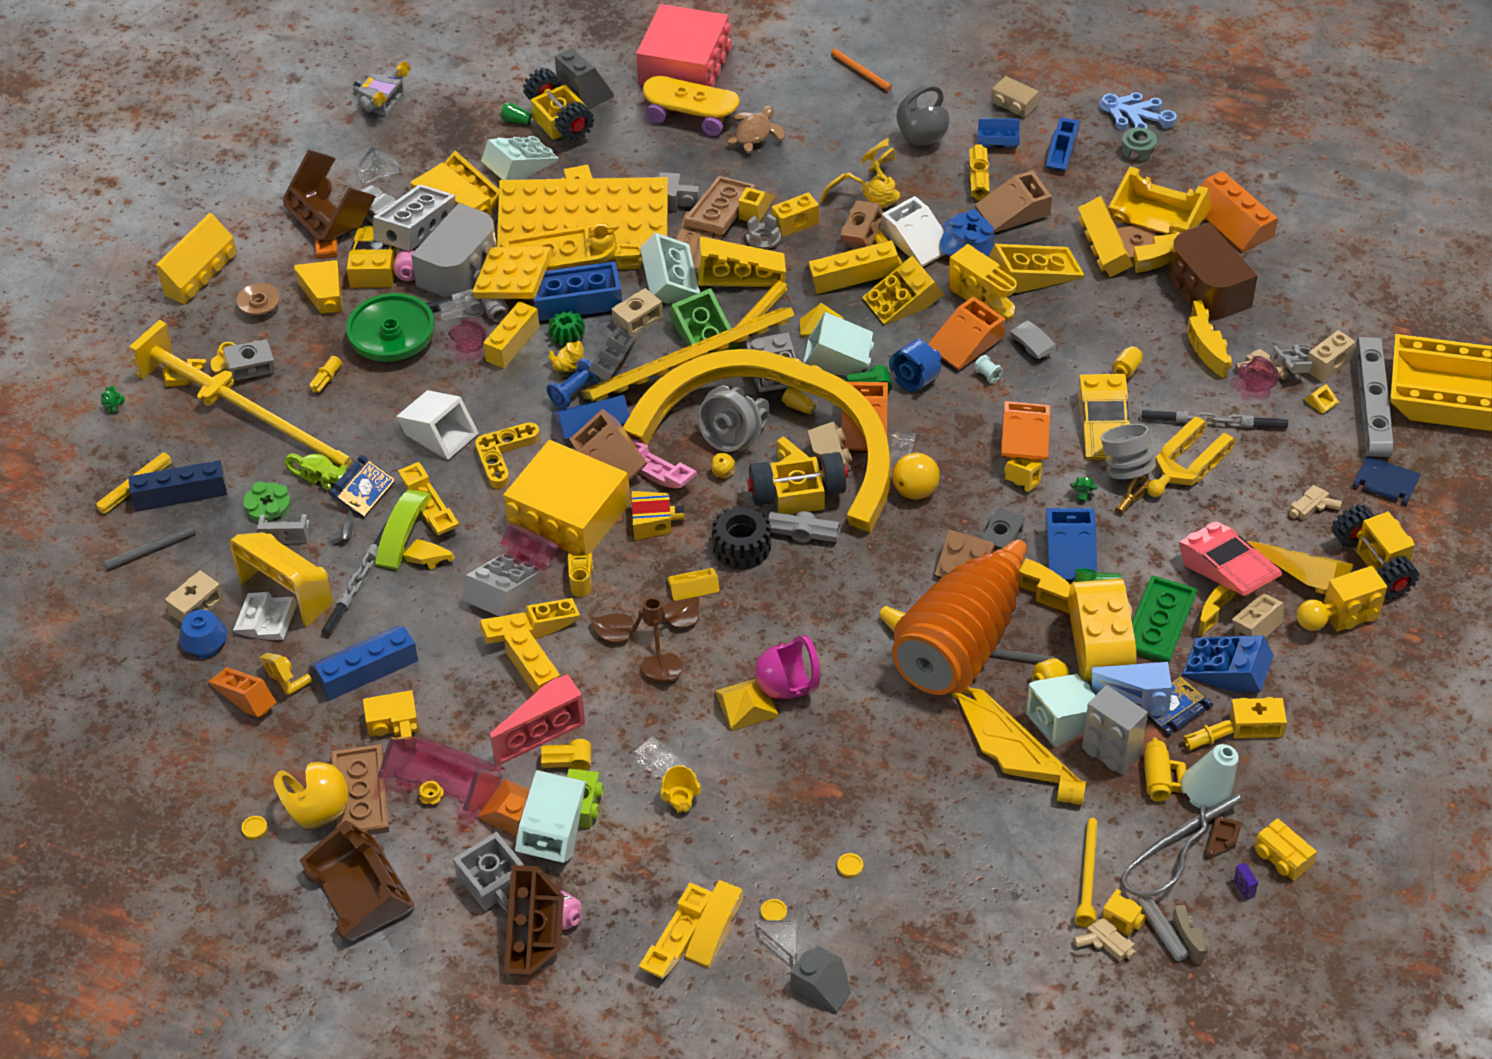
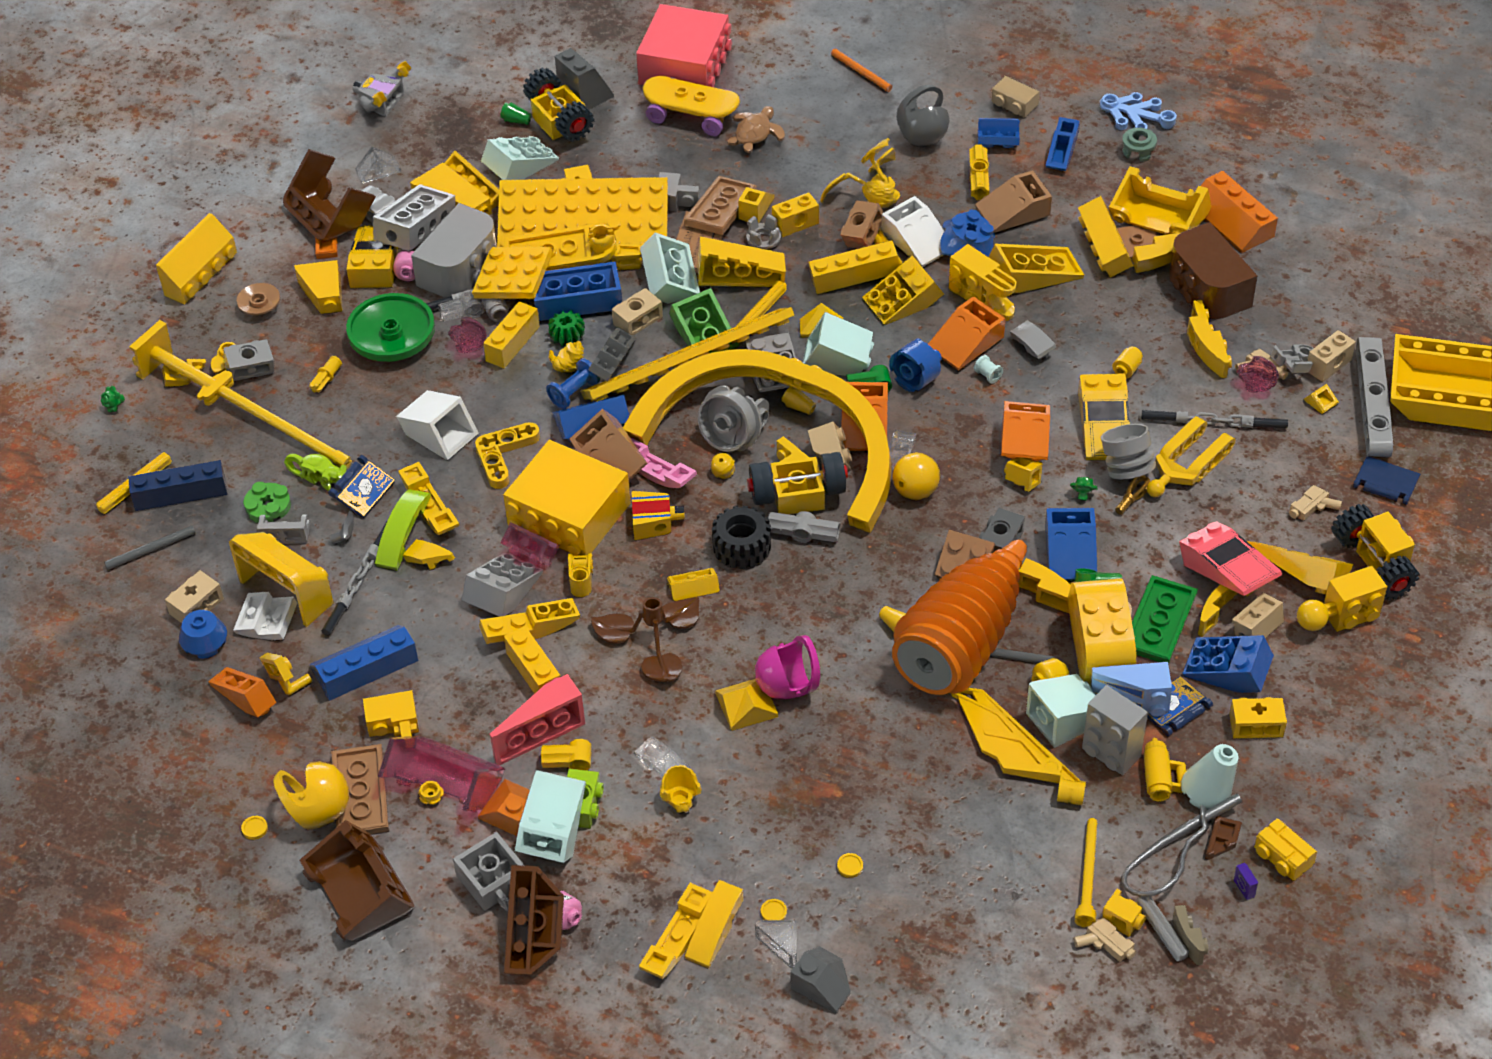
yellow axle [1183,720,1234,751] -> none

